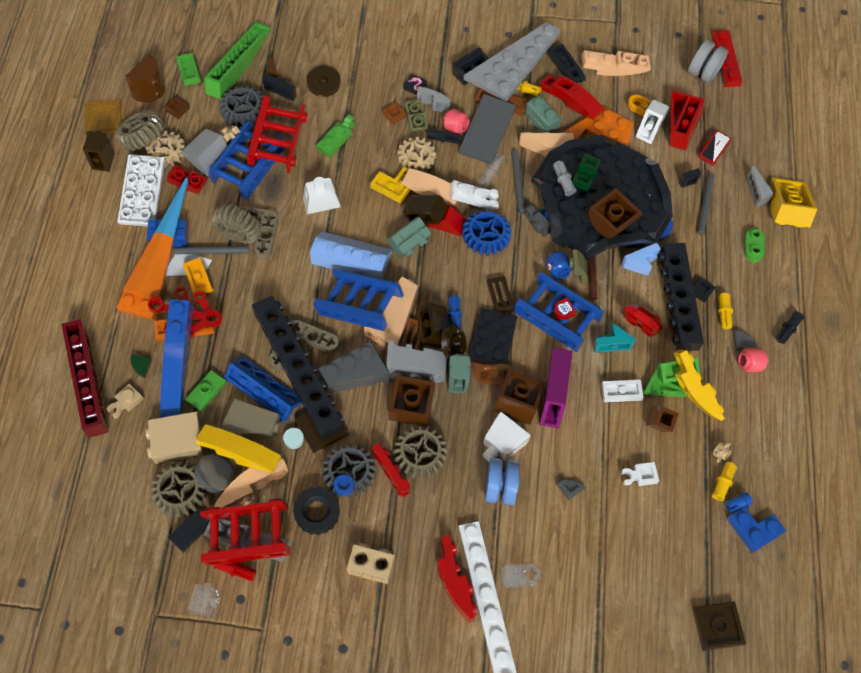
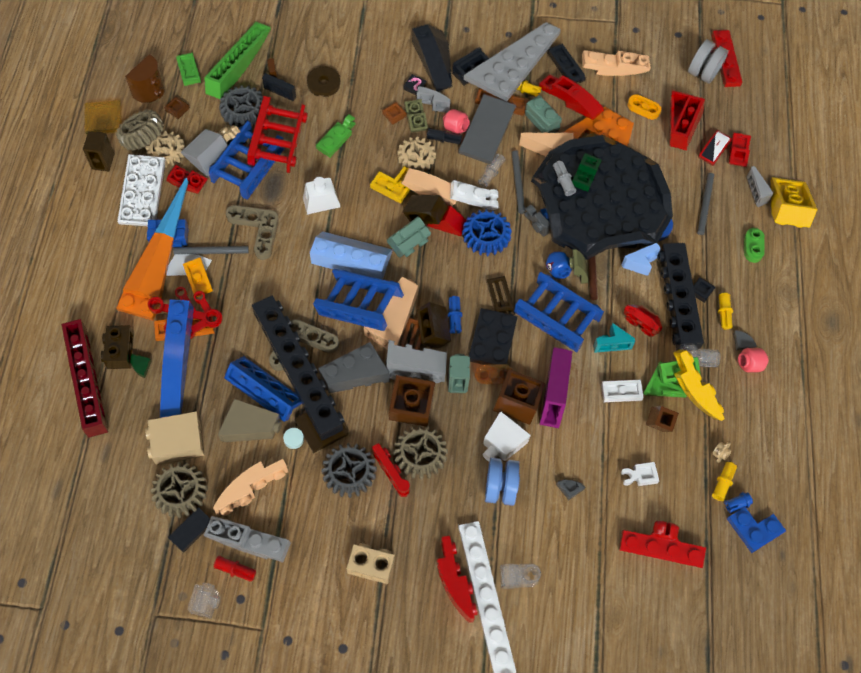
tan plate [106,384,144,418] -> none
bright green plate [185,370,227,413] -> none
yellow slope [195,424,282,474] -> none
dark grey tile [195,455,235,494] -> none
red fence [200,498,291,566] -> none
dark tan gear [211,204,261,245] -> none
black tyre [293,487,340,535] -> none
blue tile [333,474,355,496] -> none
dark brown tile [441,324,467,361] -> none
red tile [554,297,577,320] -> none
reddish brown brick [589,188,643,238] -> none
white slope [636,100,669,144] -> none
black tile [679,168,701,188] -> none
dark brown tile [692,601,746,651] -> none
black axle [776,311,804,344] -> none
none -> dark brown brick [101,325,134,369]
none -> black wedge [412,24,452,92]
none -> red plate [619,520,706,568]
none -> clear piece [680,345,721,367]
none -> red slope [729,133,751,167]

